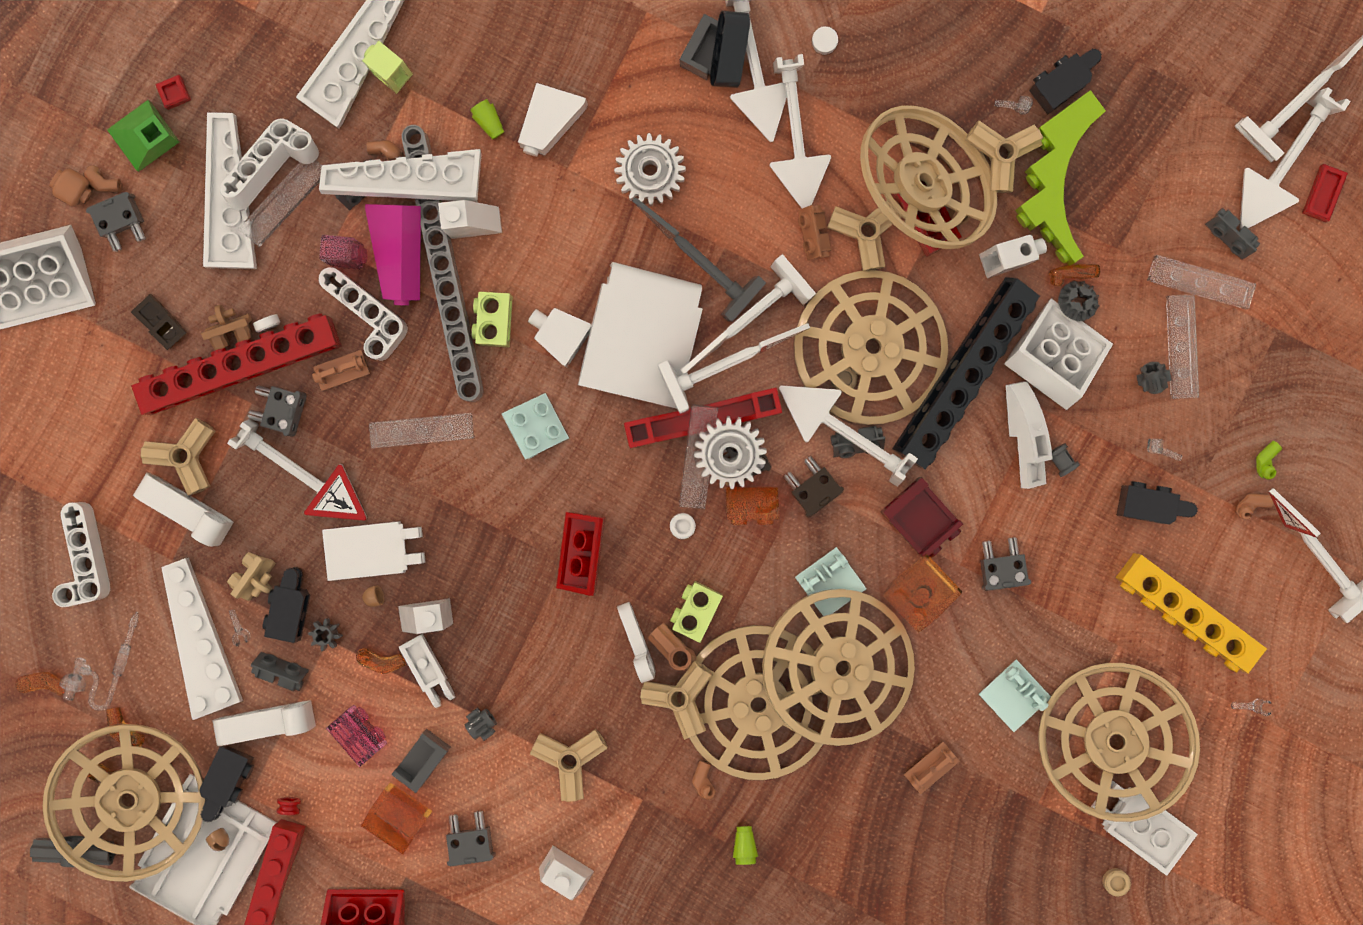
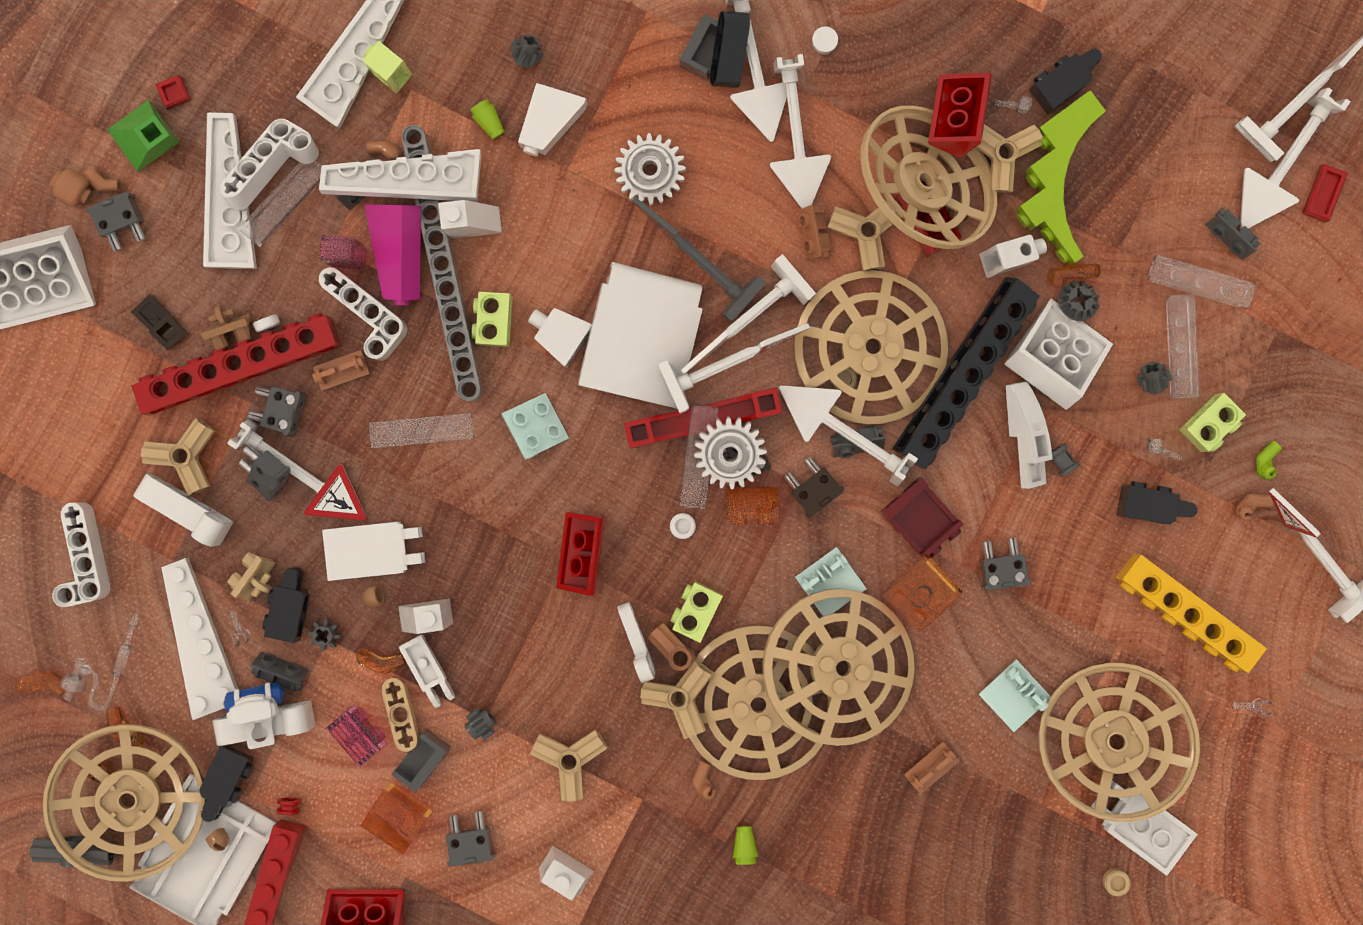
none -> white piece [223,682,285,749]
none -> dark grey piece [239,445,291,501]
none -> tan beam [382,677,420,752]
none -> dark grey gear [510,34,543,68]
none -> red slope [928,73,992,158]
none -> yellowish green brick [1179,393,1246,452]

